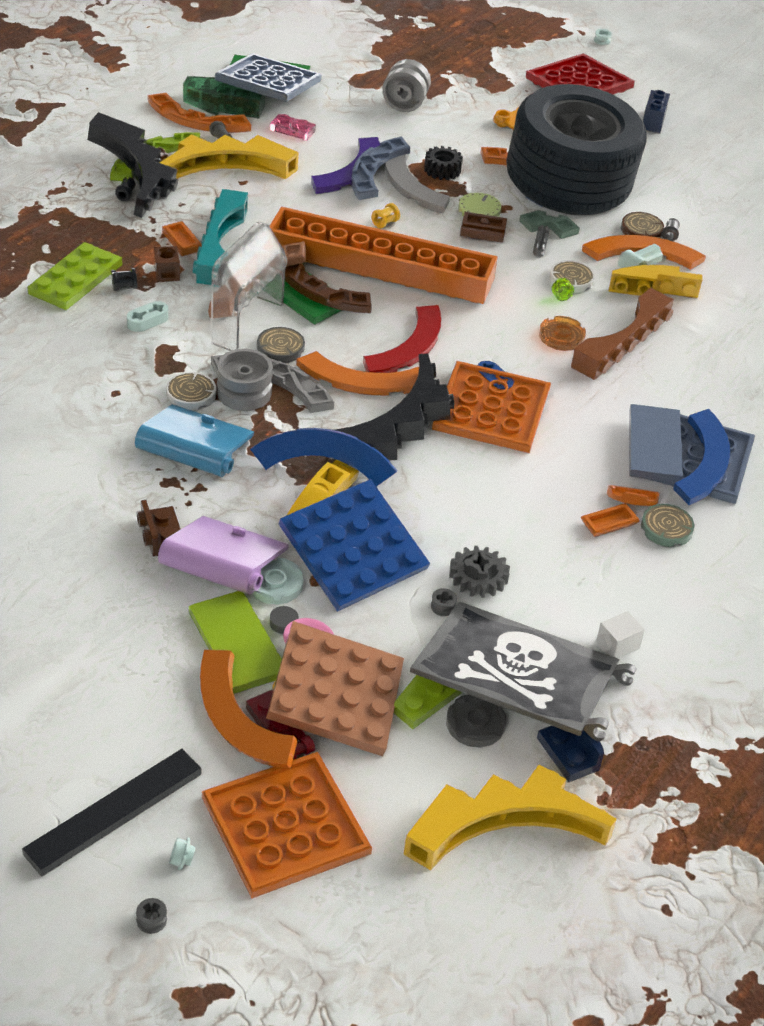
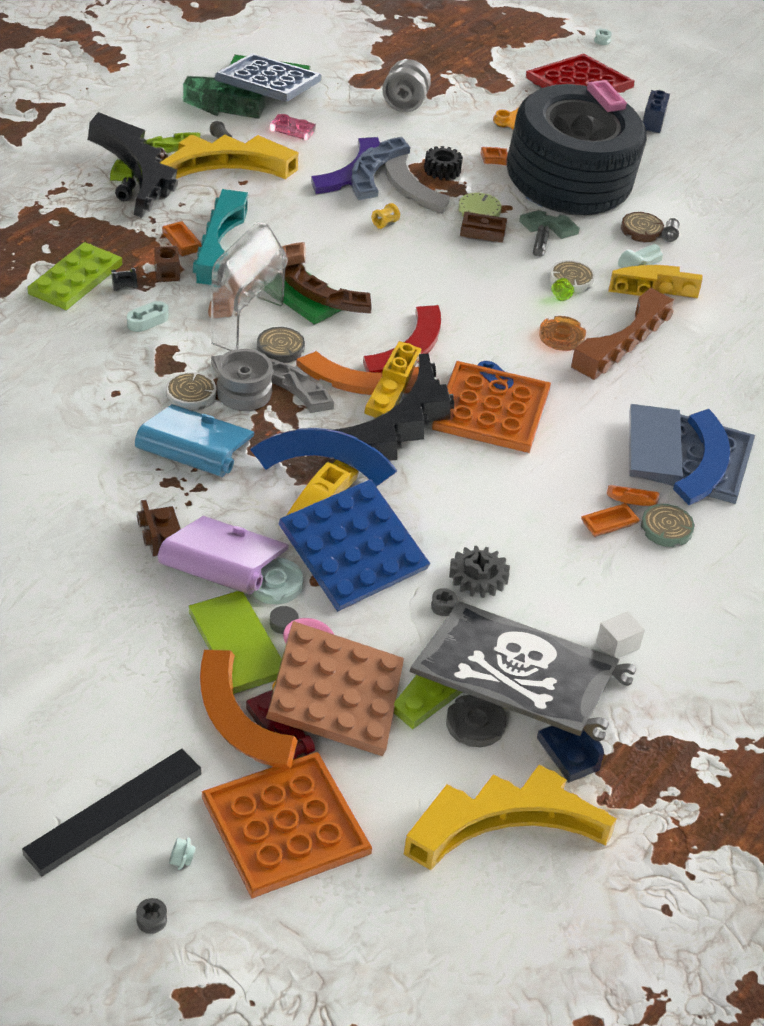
orange tile [148,92,251,133] -> none
orange brick [266,206,498,304] -> none
orange tile [582,235,706,270] -> none
none -> yellow slope [364,341,422,418]
none -> bright pink tile [587,80,627,112]

